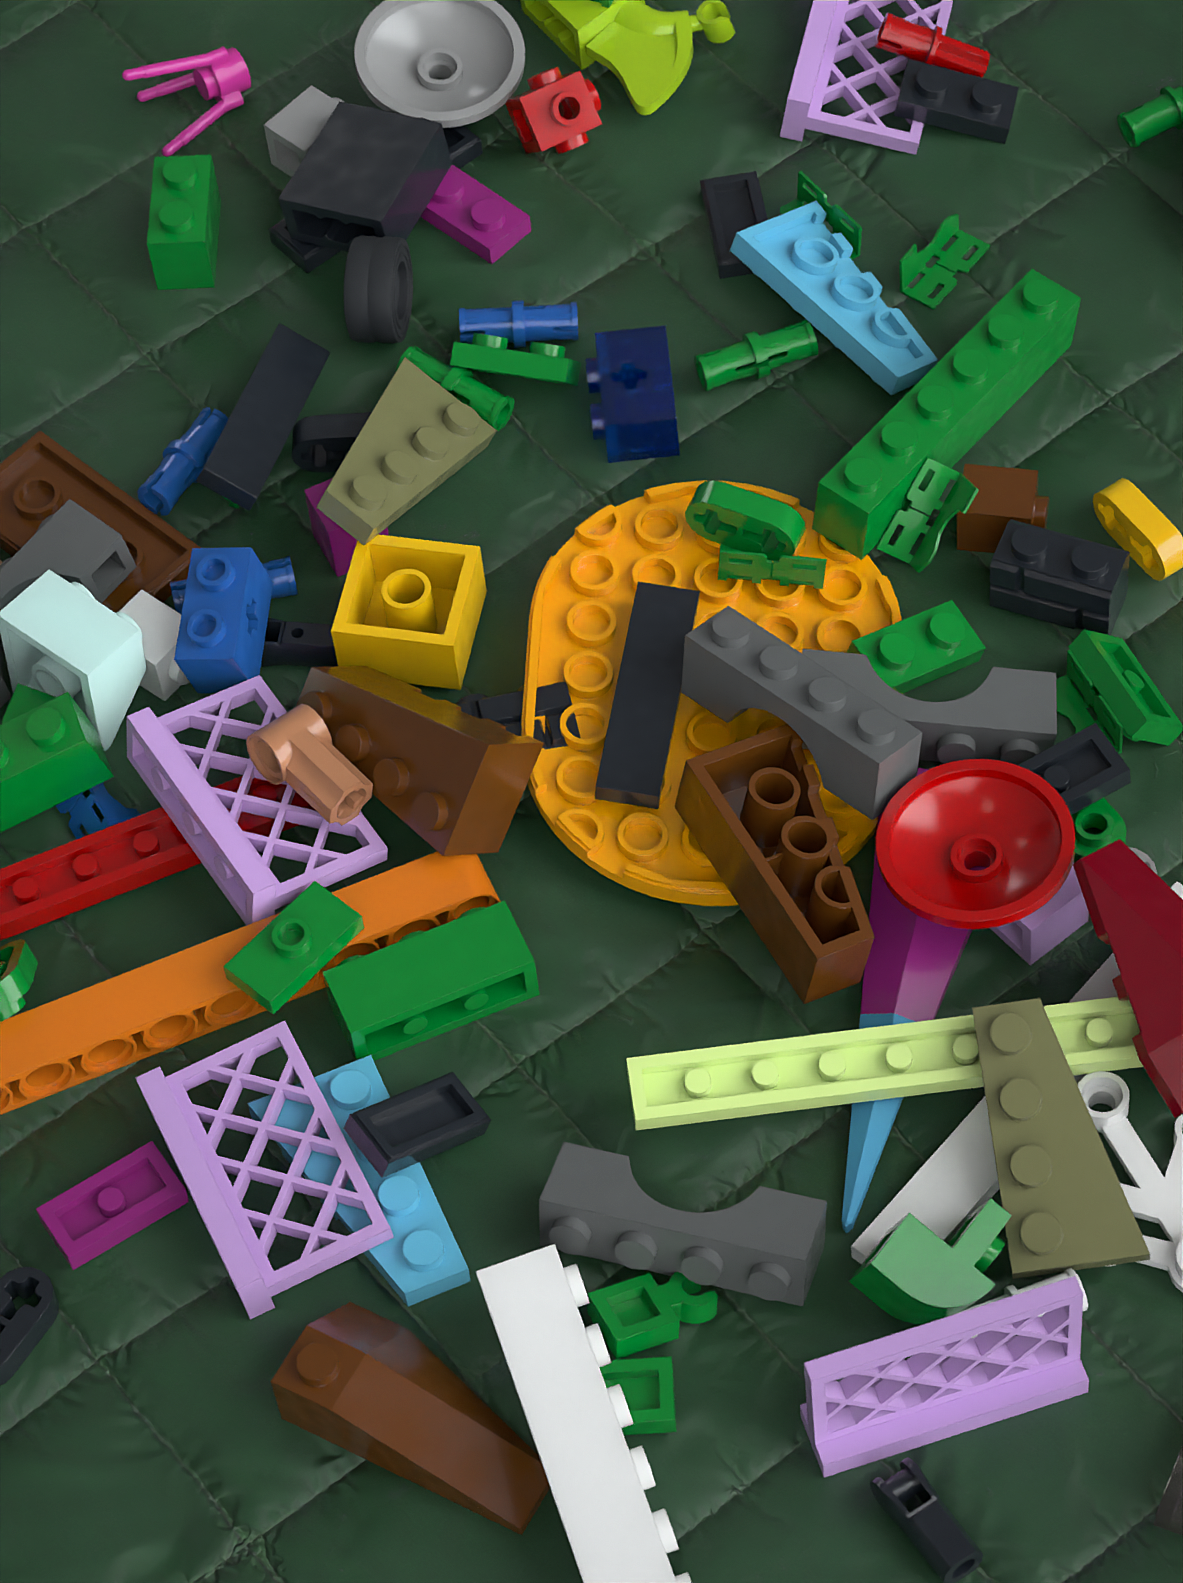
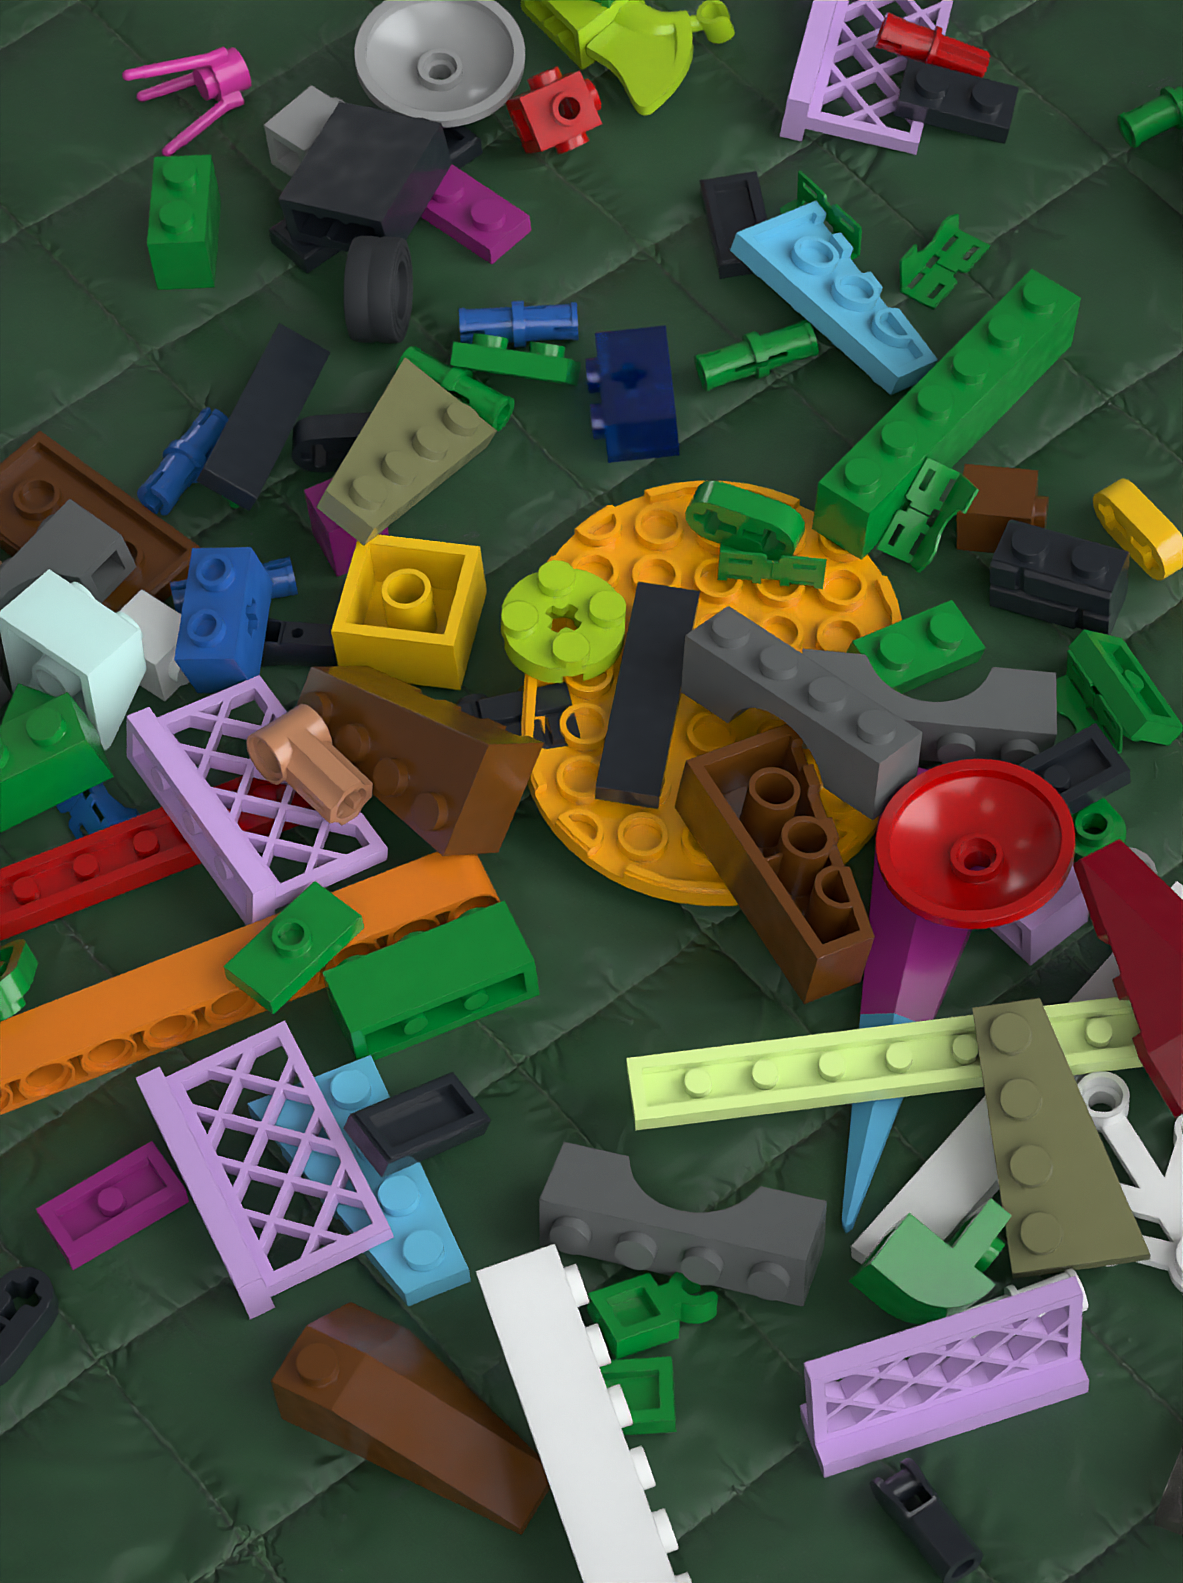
none -> lime plate [501,560,626,683]

